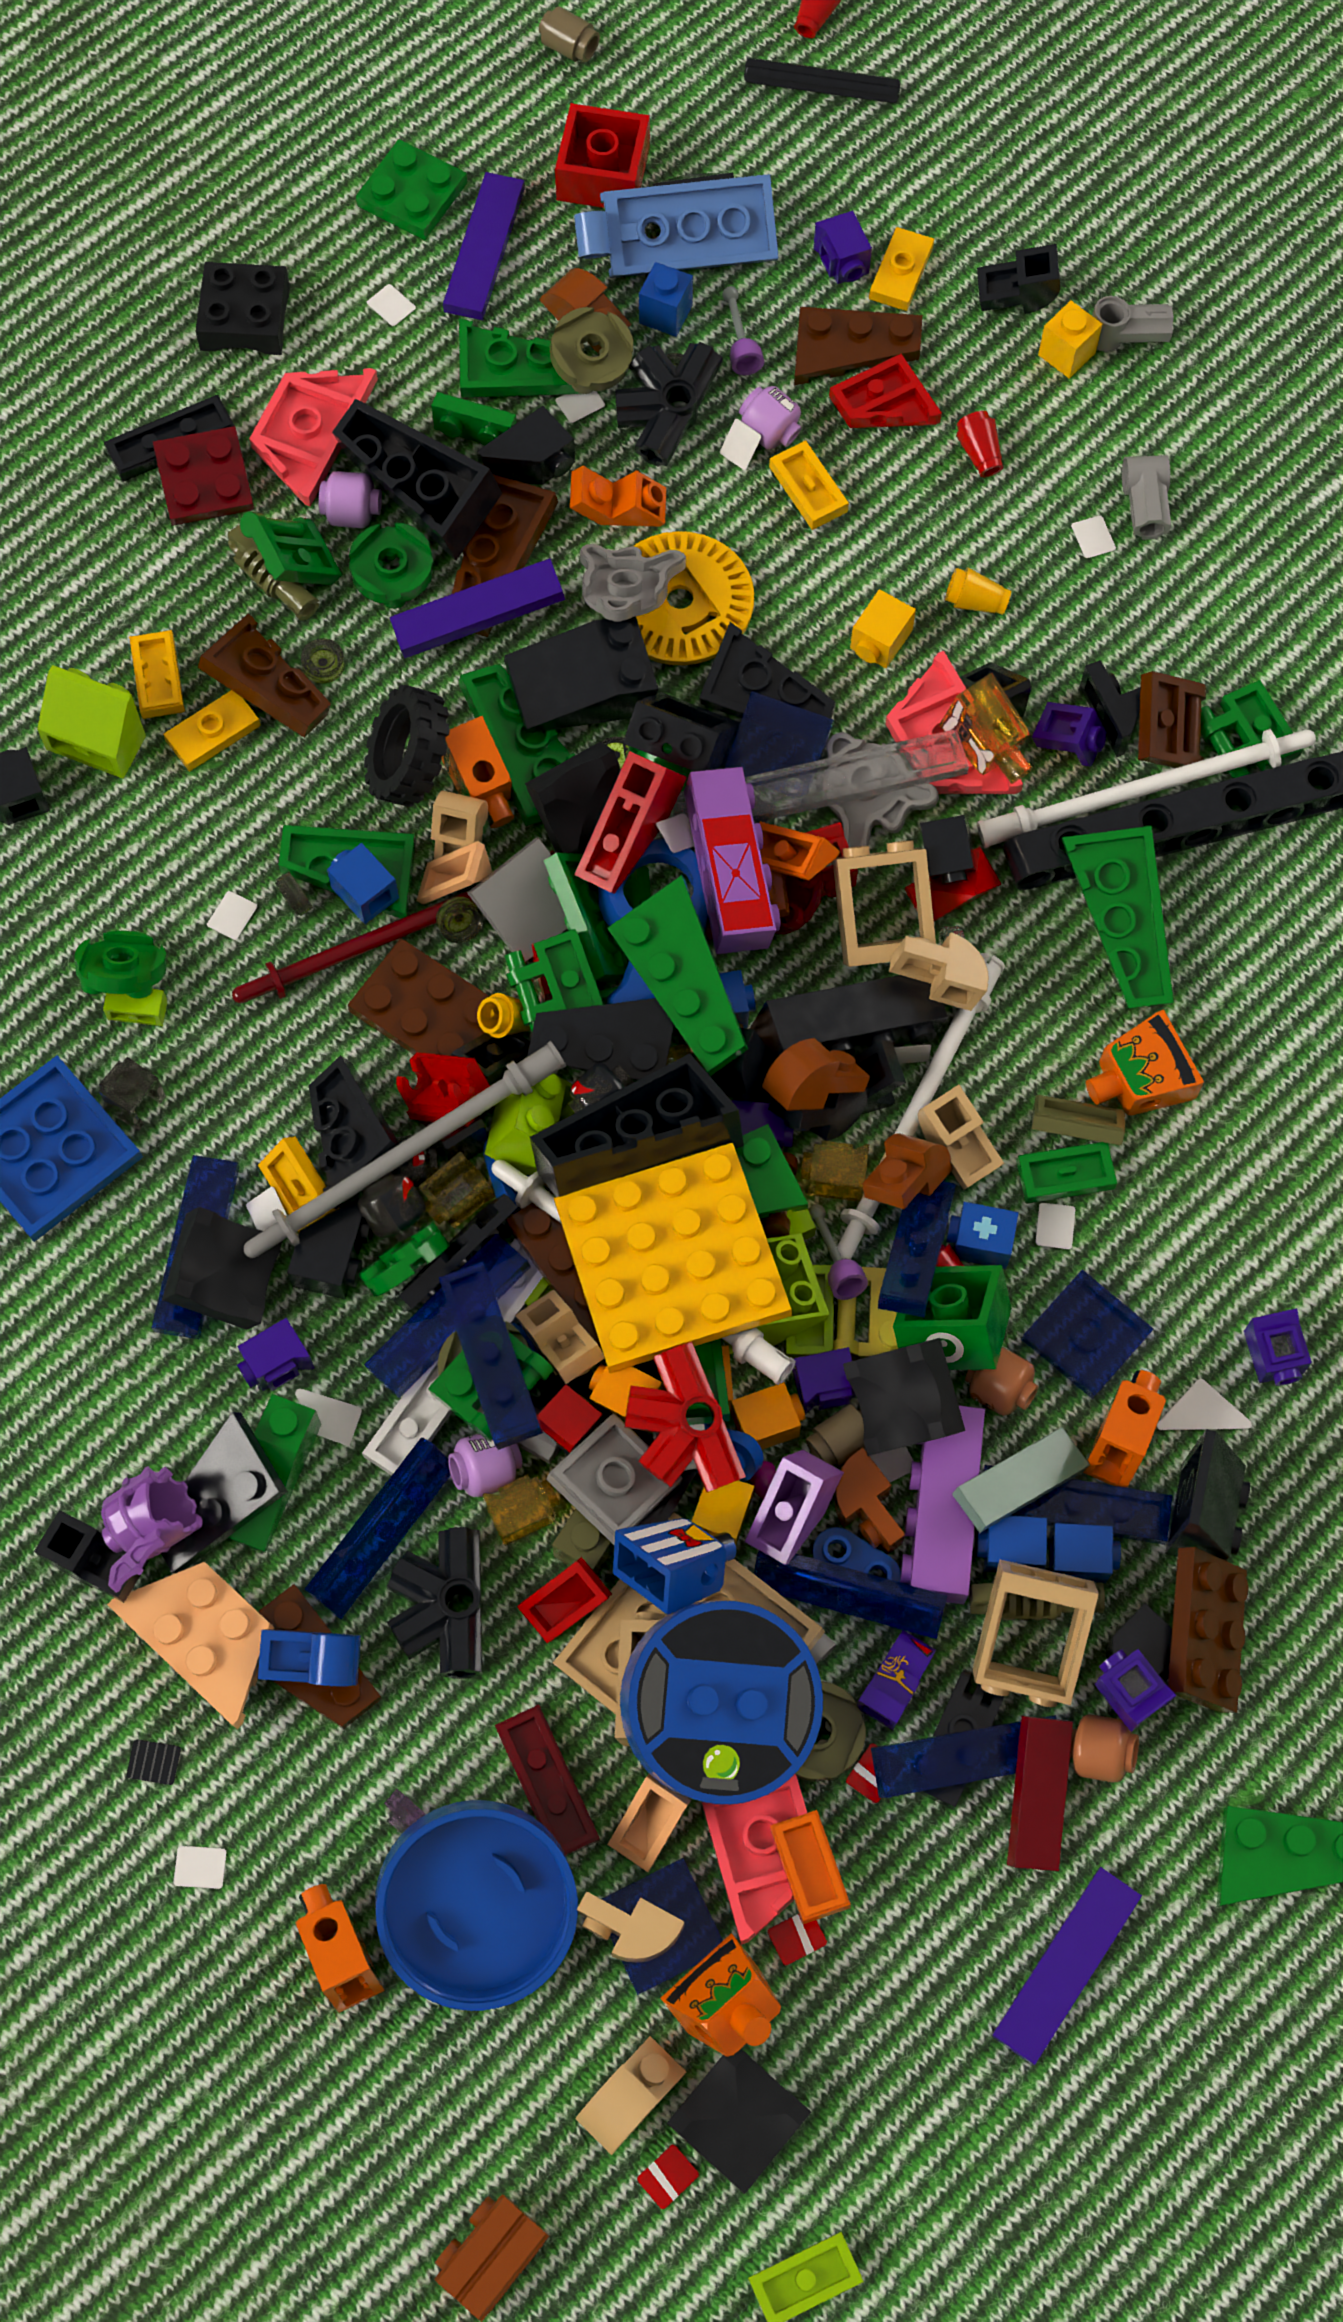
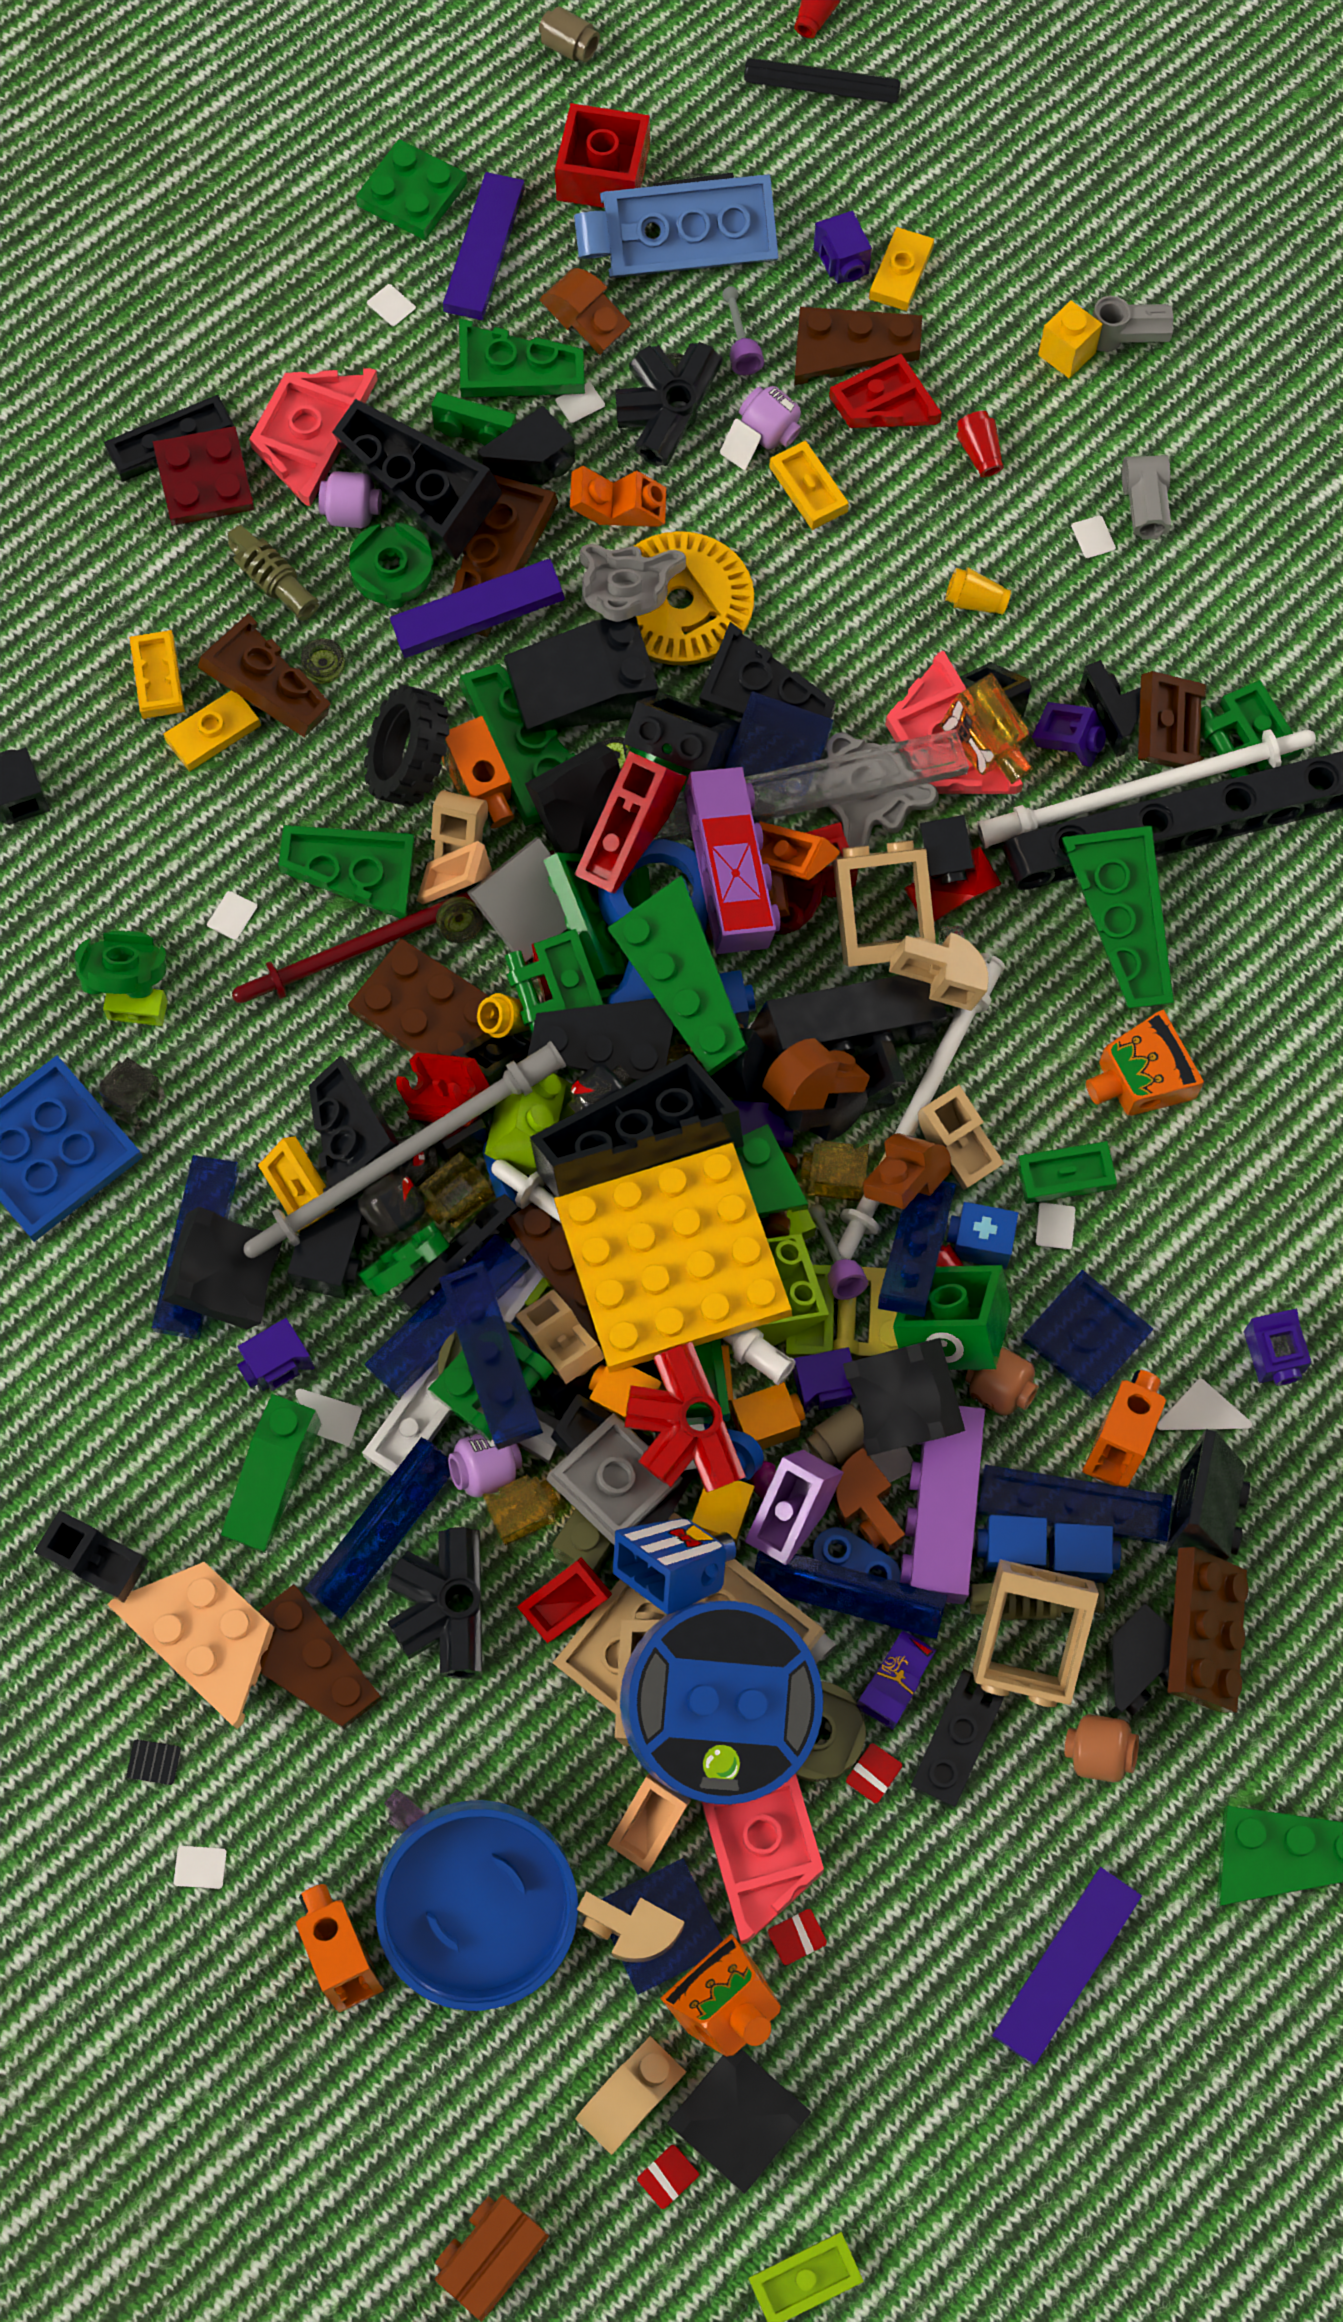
lime slope [37,665,146,779] -> none
medium lavender helmet [101,1466,203,1593] -> none
black wing [161,1412,288,1573] -> none
black brick [195,262,290,355] -> none
green plate [240,512,342,585] -> none
white sticker [246,1187,287,1231] -> none
blue plate [258,1629,361,1686] -> none
clear smoke tile [275,871,313,917] -> none
blue brick [327,843,399,924] -> none
dark red tile [495,1705,600,1857] -> none
red tile [533,1384,602,1453] -> none
olive plate [550,307,633,394] -> none
blue brick [639,262,693,337] -> none
white sticker [656,813,694,853] -> none
orange tile [770,1810,851,1924] -> none
yellow brick [850,589,916,669] -> none
clear blue tile [871,1715,1057,1798] -> none
white sticker [894,1045,931,1064] -> none
sand green tile [952,1427,1090,1533] -> none
black brick [977,244,1061,314] -> none
dark red tile [1007,1716,1073,1871] -> none
olive tile [1032,1095,1125,1146] -> none
dark purple window [1094,1649,1176,1732] -> none

